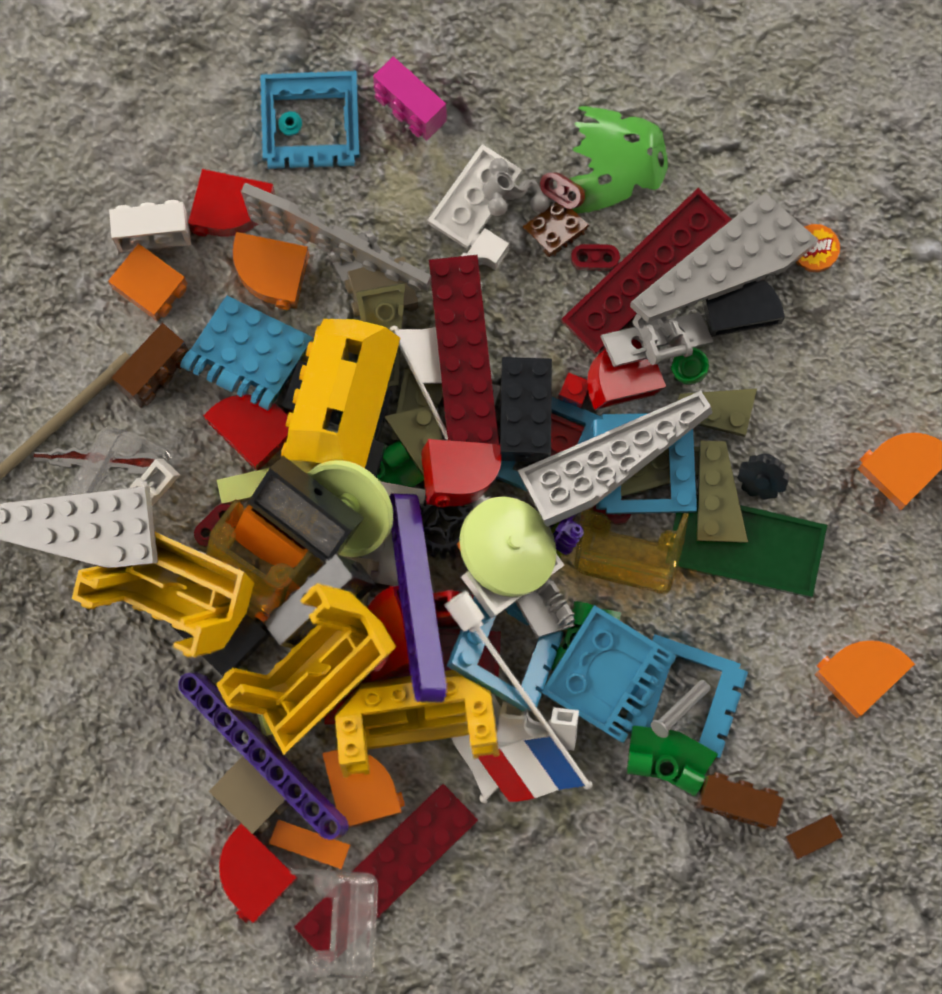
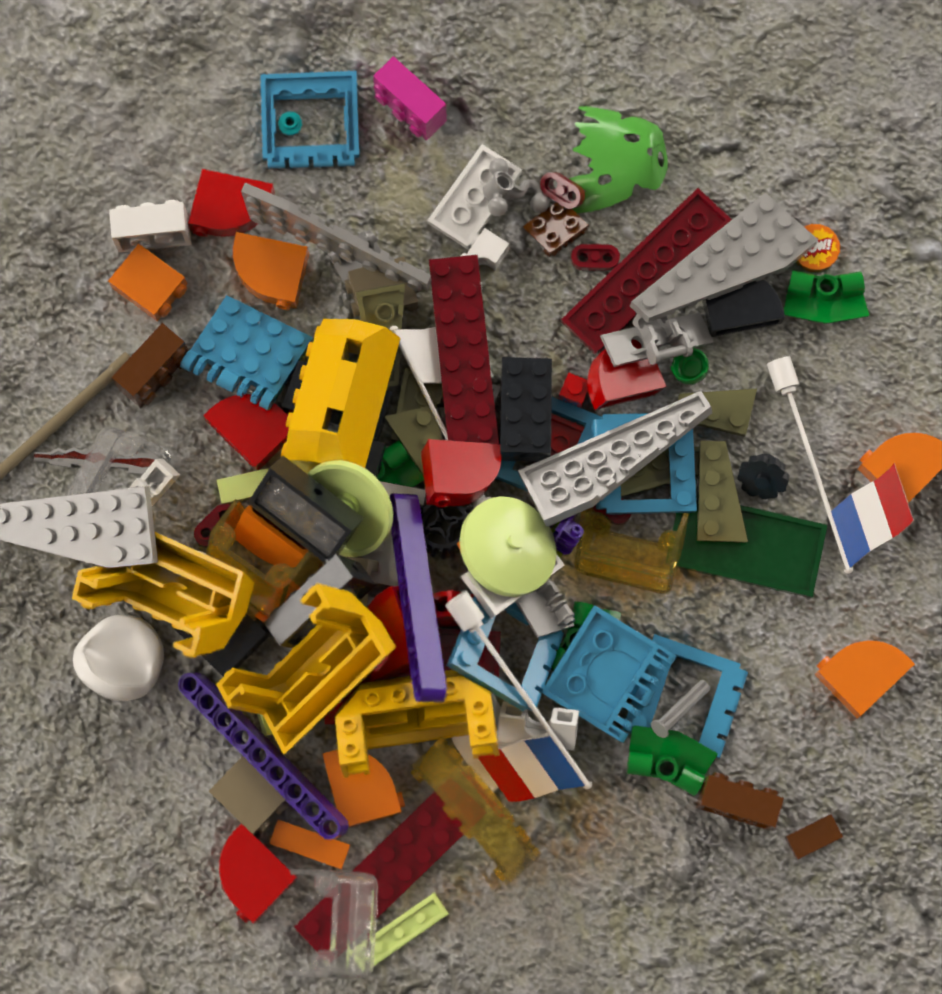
none -> white piece [73,615,164,701]
none -> yellowish green tile [349,892,449,973]
none -> clear yellow windscreen [410,737,542,883]
none -> flag [767,356,914,574]
none -> green panel [784,270,870,324]

